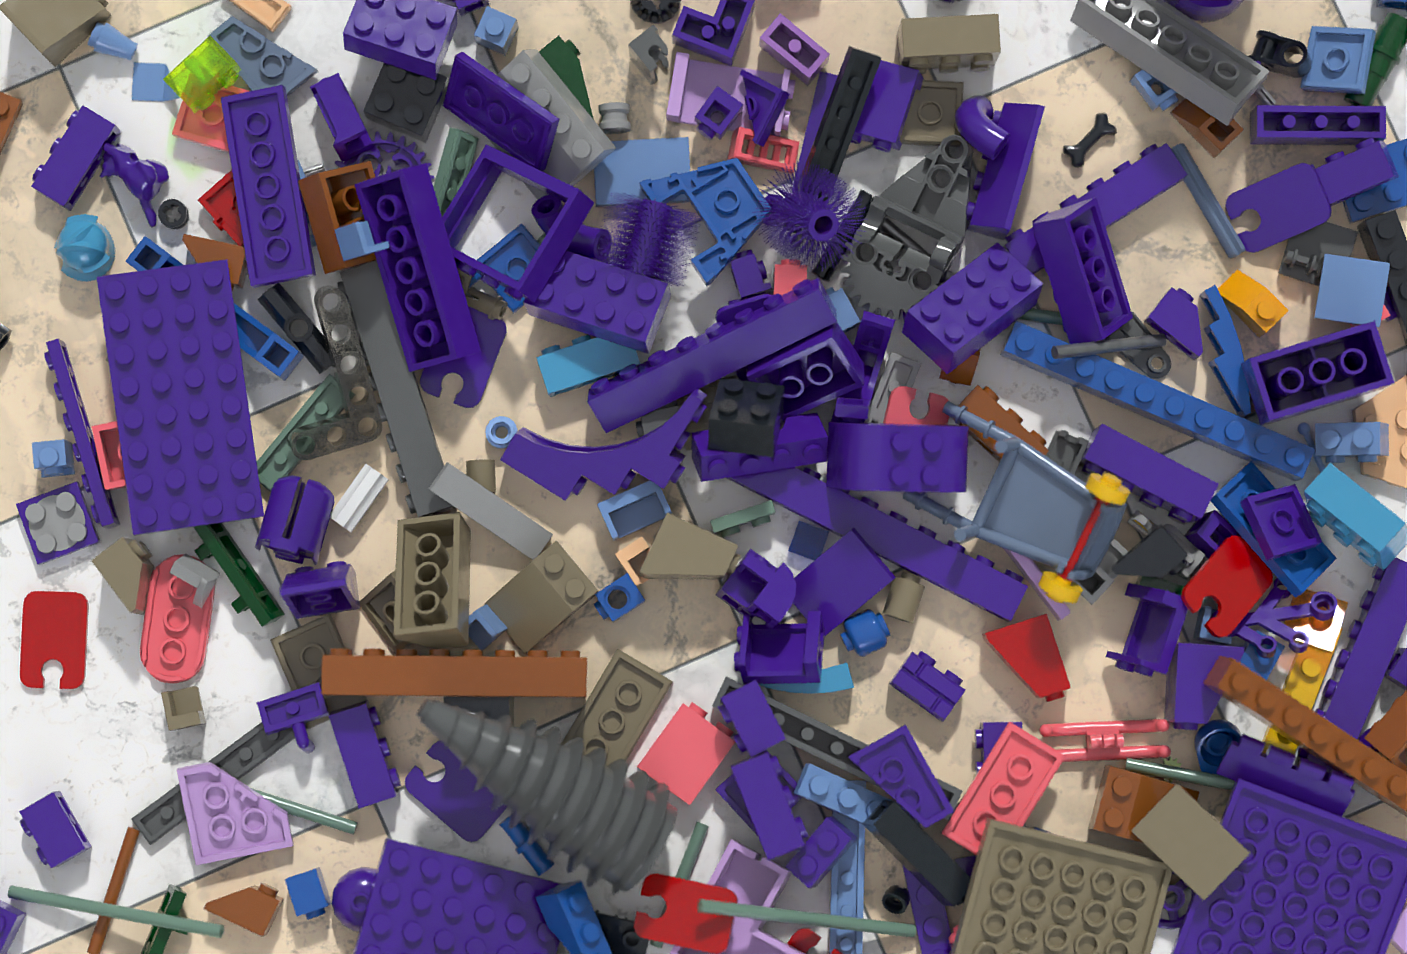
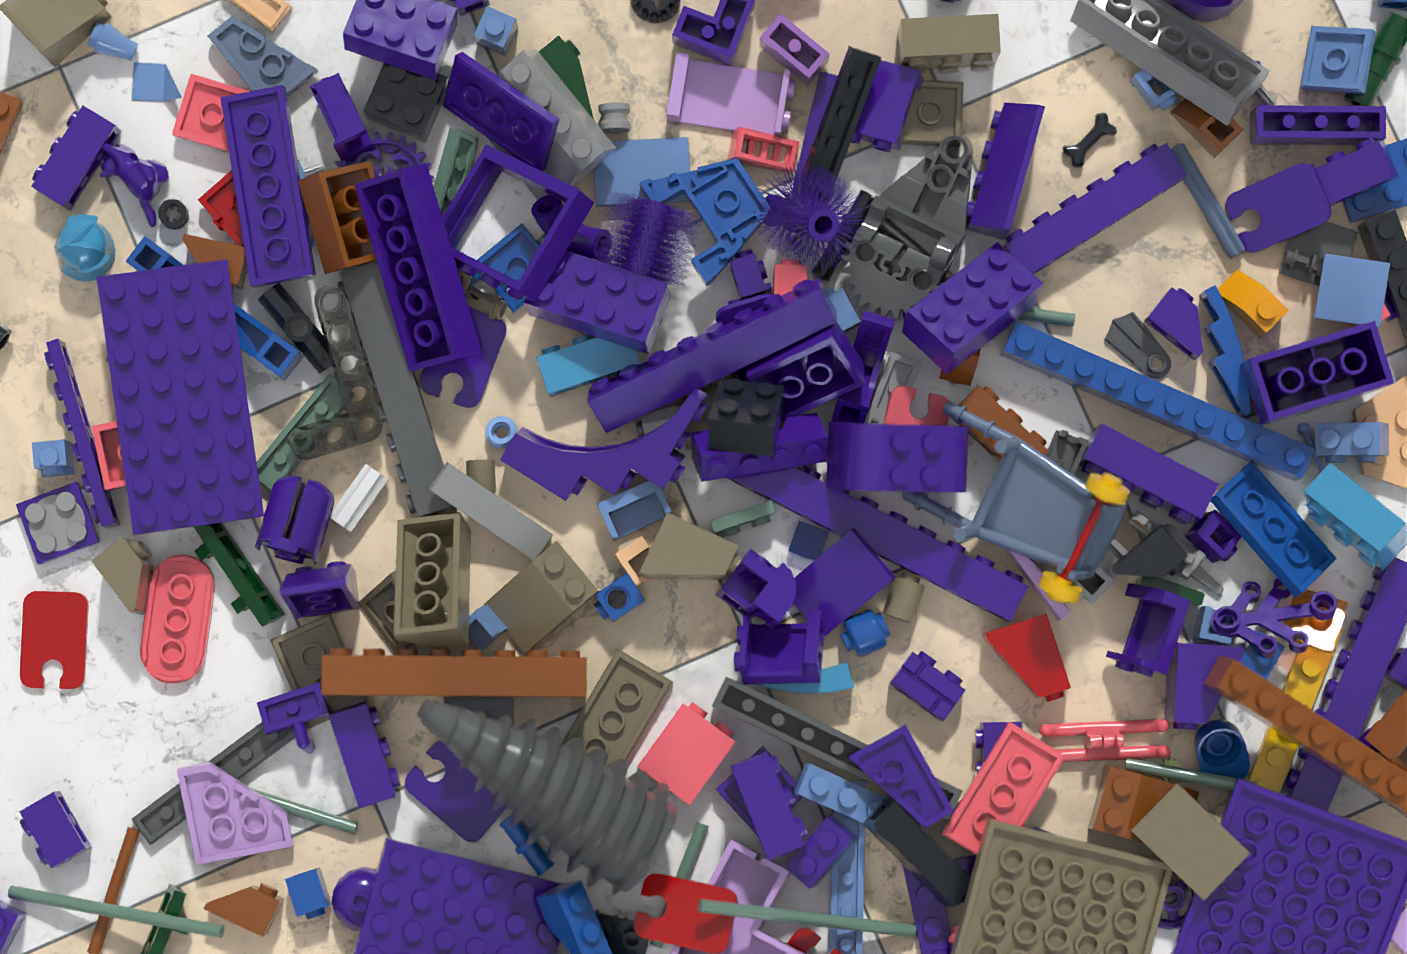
dark tan panel [161,686,206,731] -> none
clear neon green brick [163,35,241,114] -> none
light grey tile [169,554,220,608] -> none
medium blue panel [334,221,390,261] -> none
dark grey hinge [628,24,669,85] -> none
dark purple brick [695,86,743,140] -> none
dark purple brick [718,680,786,757] -> none
dark purple tile [740,69,790,147] -> none
dark purple plate [835,396,870,423] -> none
black hinge [882,885,910,914] -> none
dark purple cylinder [955,95,1011,160] -> none
dark purple slope [1032,197,1133,344] -> none
flat silver bar [1051,334,1167,359] -> none
red piece [1181,535,1273,638] -> none
dark purple windscreen [1216,734,1355,816] -> none
dark purple plate [1240,484,1322,561] -> none
black piece [1248,30,1312,78] -> none

